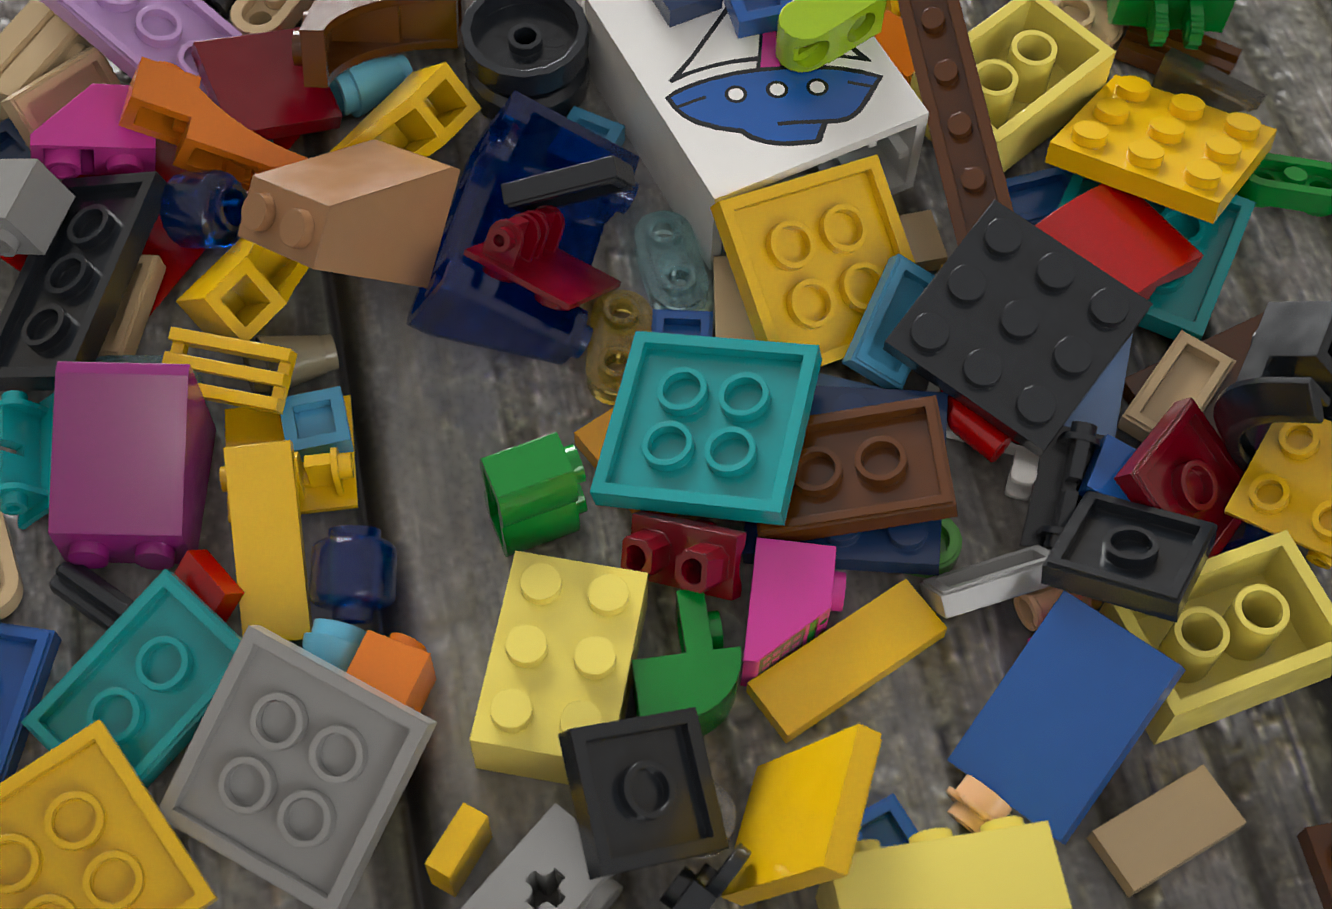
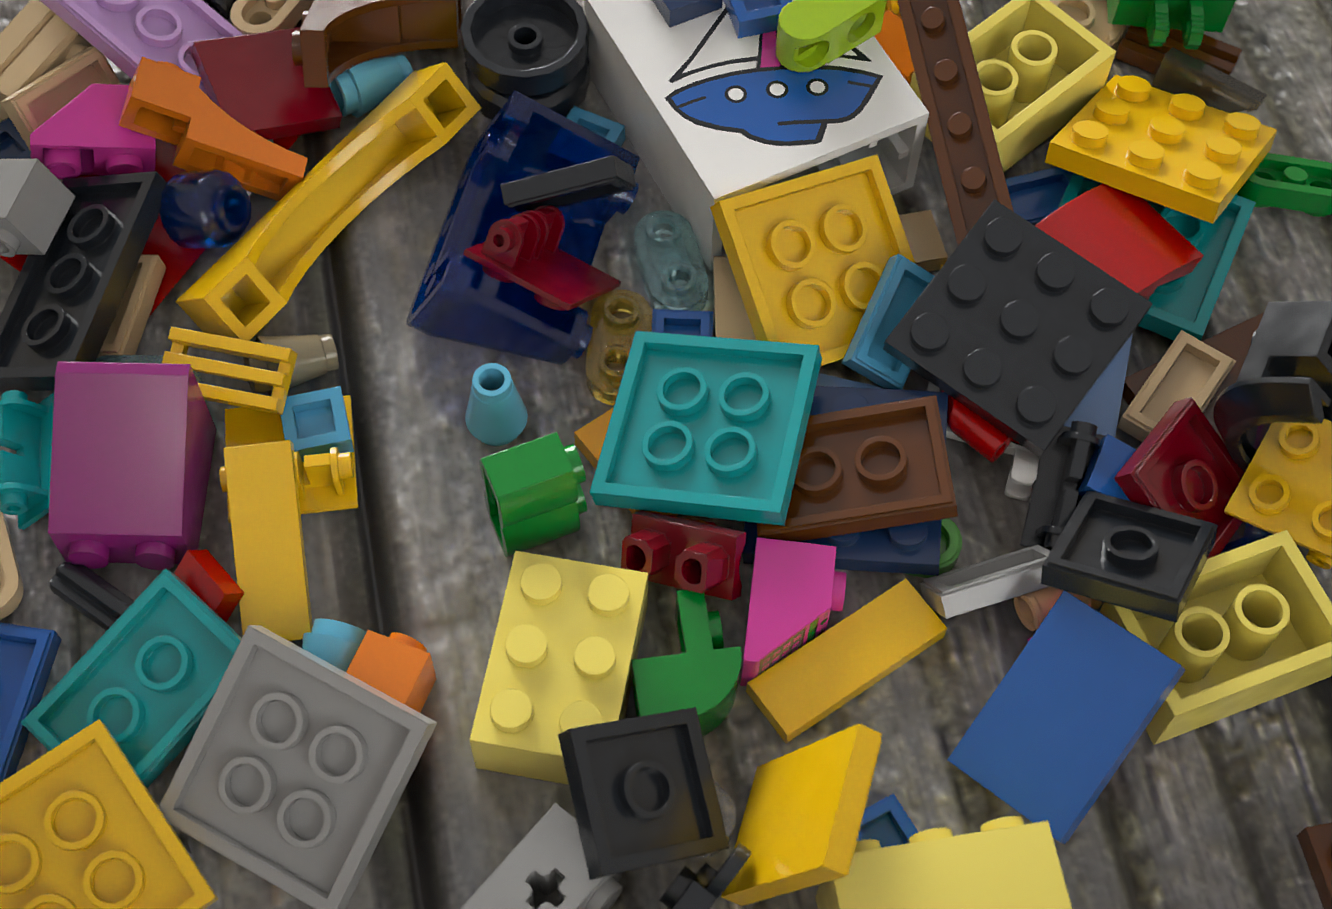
medium nougat slope [237,139,461,288] -> none
clear blue head [310,525,397,625] -> none
yellow tile [424,802,493,897] -> none
light nougat plate [946,774,1012,833] -> none
tan tile [1087,764,1247,898] -> none
none -> medium azure cone [465,363,528,446]

